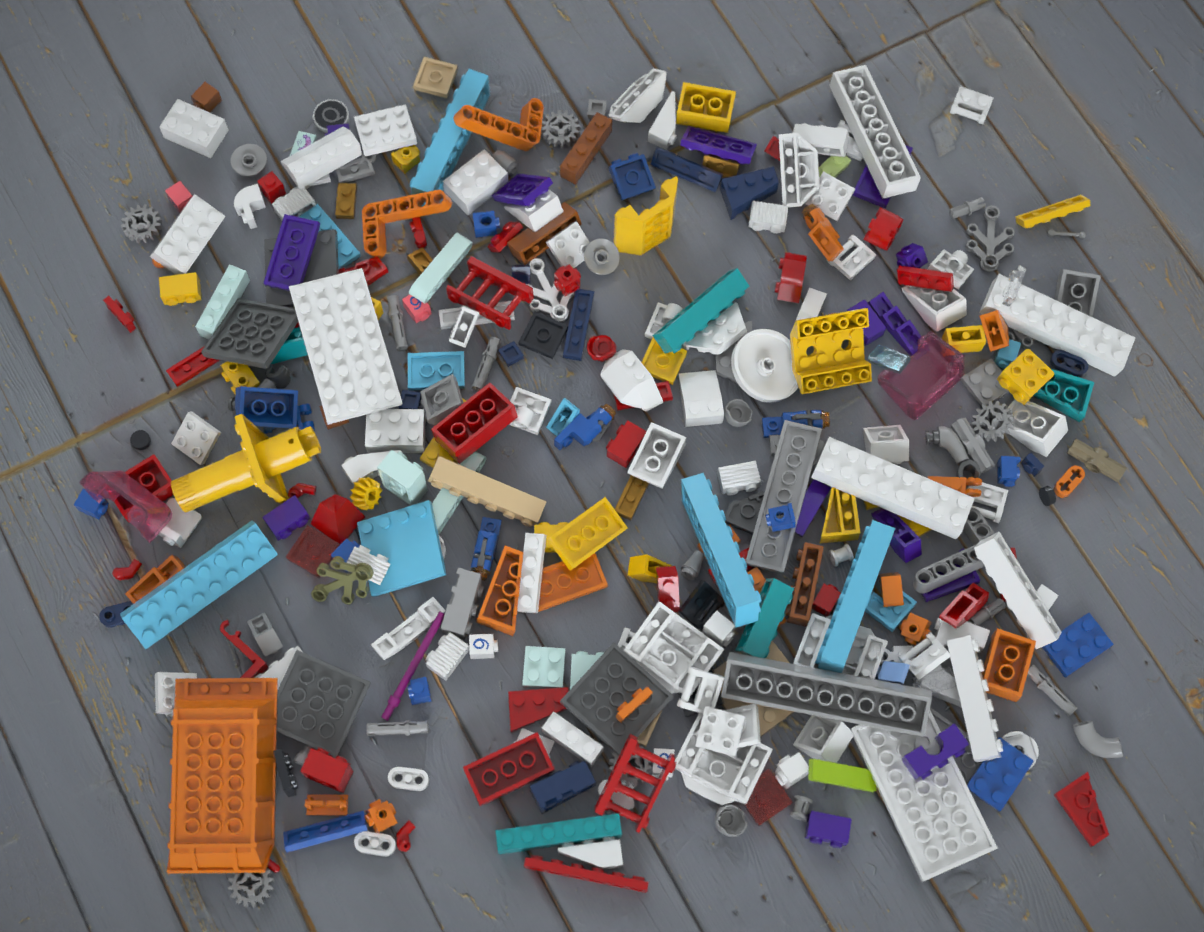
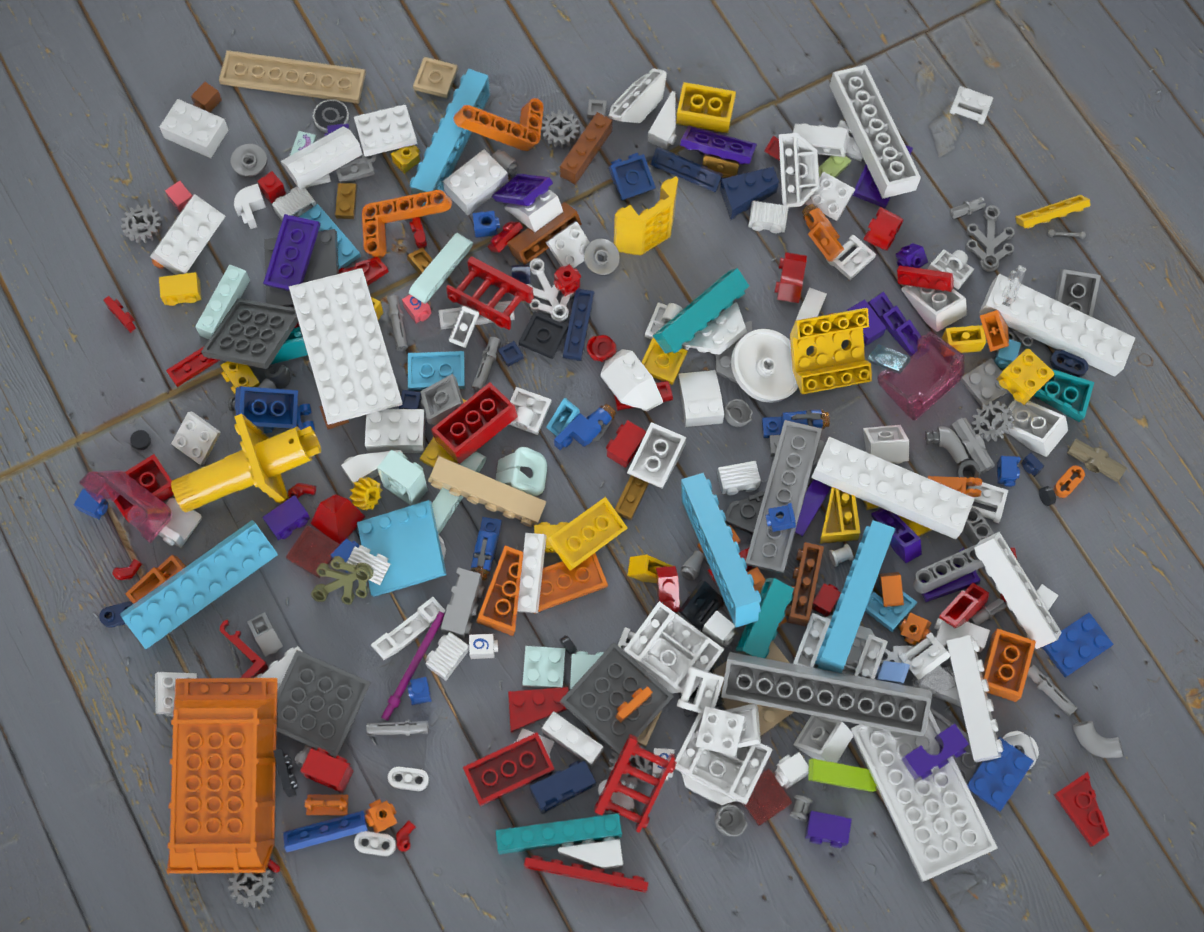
none -> tan plate [219,51,366,104]
none -> light aqua piece [496,447,547,496]
none -> black tile [559,635,577,655]

